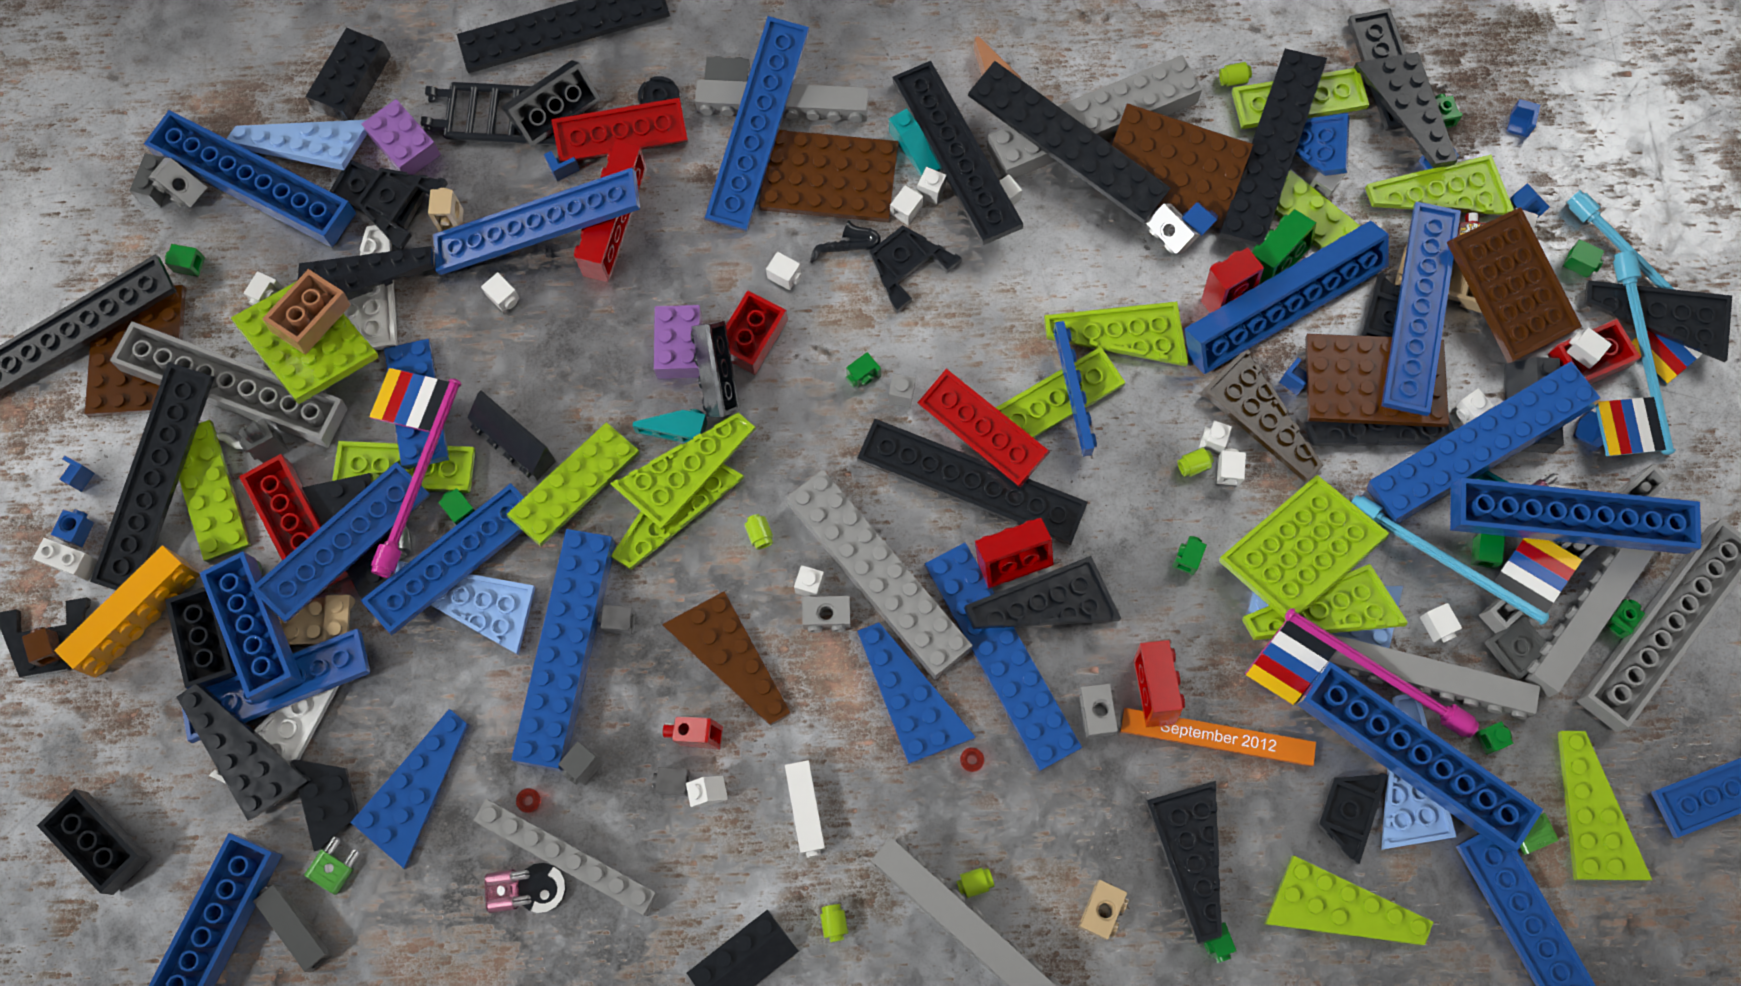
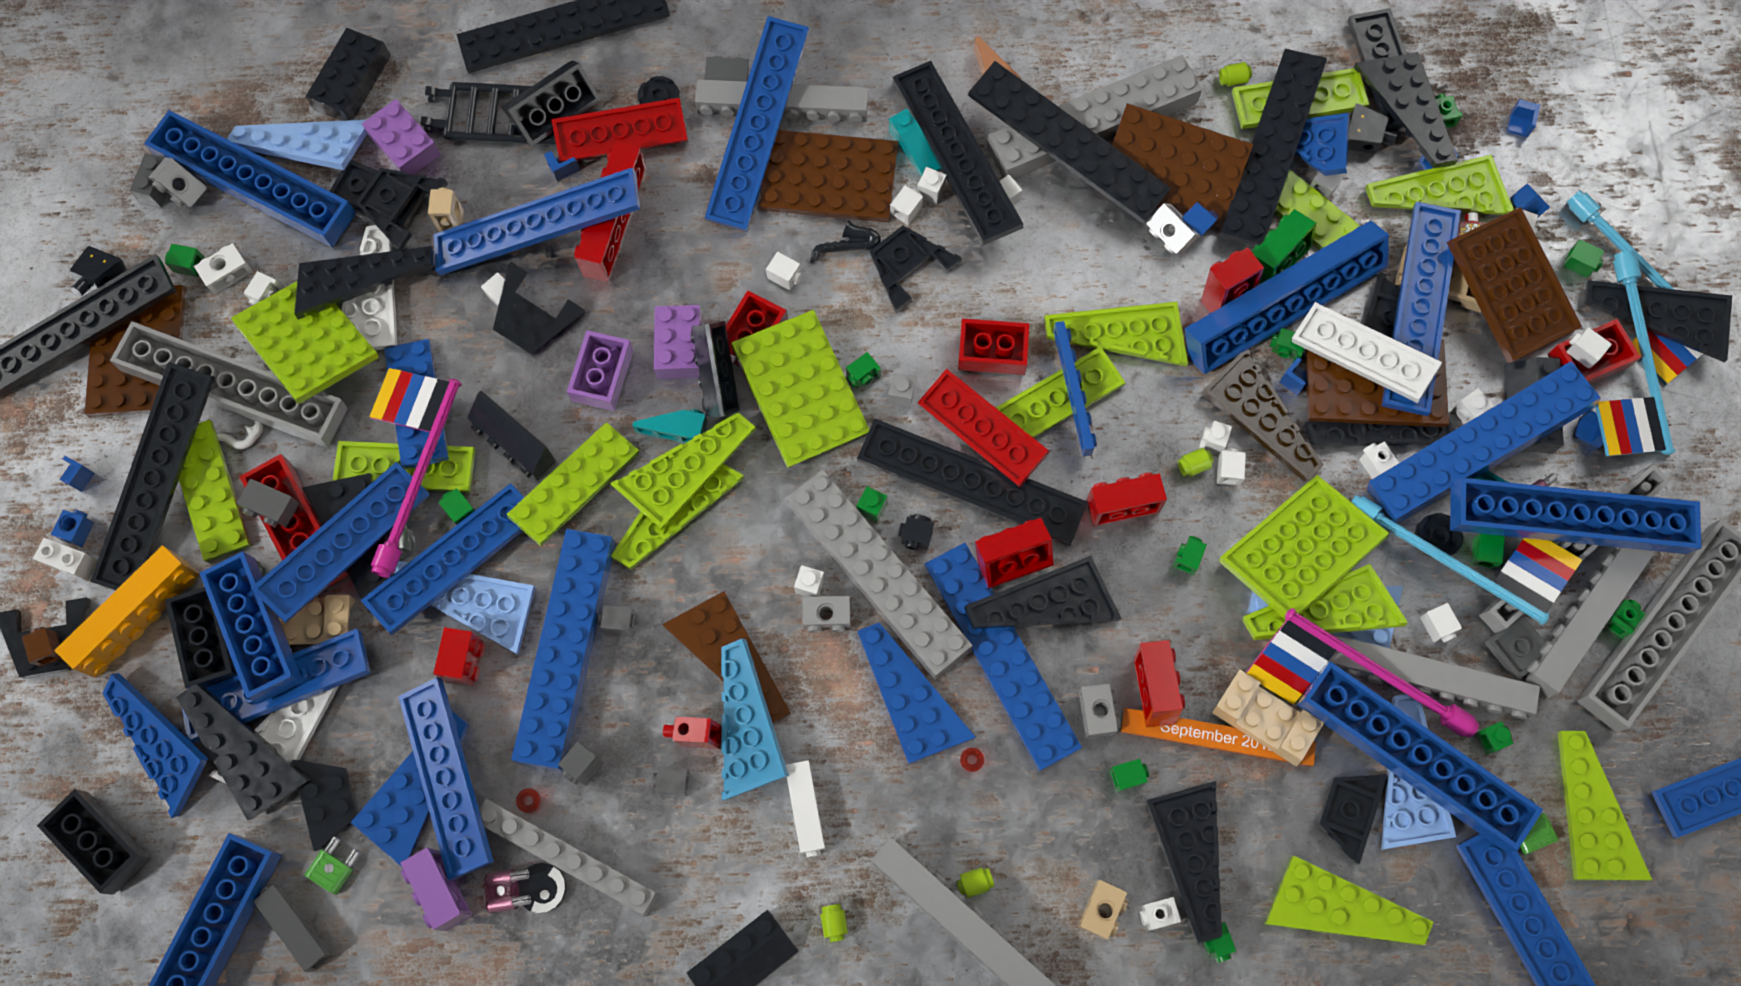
dark grey brick [238,418,289,463] -> none
nougat brick [262,269,351,355] -> none
white brick [686,776,728,807] -> none
lime brick [744,514,774,550] -> none
none -> black torso [70,246,127,297]
none -> blue wing [102,673,208,818]
none -> white brick [194,243,253,295]
none -> dark grey brick [236,479,300,528]
none -> blue plate [398,677,494,881]
none -> medium lavender brick [401,847,473,931]
none -> red brick [433,627,485,687]
none -> black wing [492,261,585,354]
none -> medium lavender brick [567,330,634,411]
none -> dark azure wing [721,639,789,801]
none -> lime plate [731,309,870,468]
none -> green brick [856,486,888,523]
none -> black brick [898,514,934,551]
none -> red brick [958,318,1030,375]
none -> red brick [1086,472,1167,527]
none -> green brick [1109,758,1150,793]
none -> white brick [1139,897,1181,930]
none -> tan piece [1212,670,1324,767]
none -> green brick [1269,328,1304,363]
none -> white plate [1292,302,1442,403]
none -> torso [1348,103,1397,154]
none -> white brick [1359,442,1399,479]
none -> black tile [1414,513,1464,558]

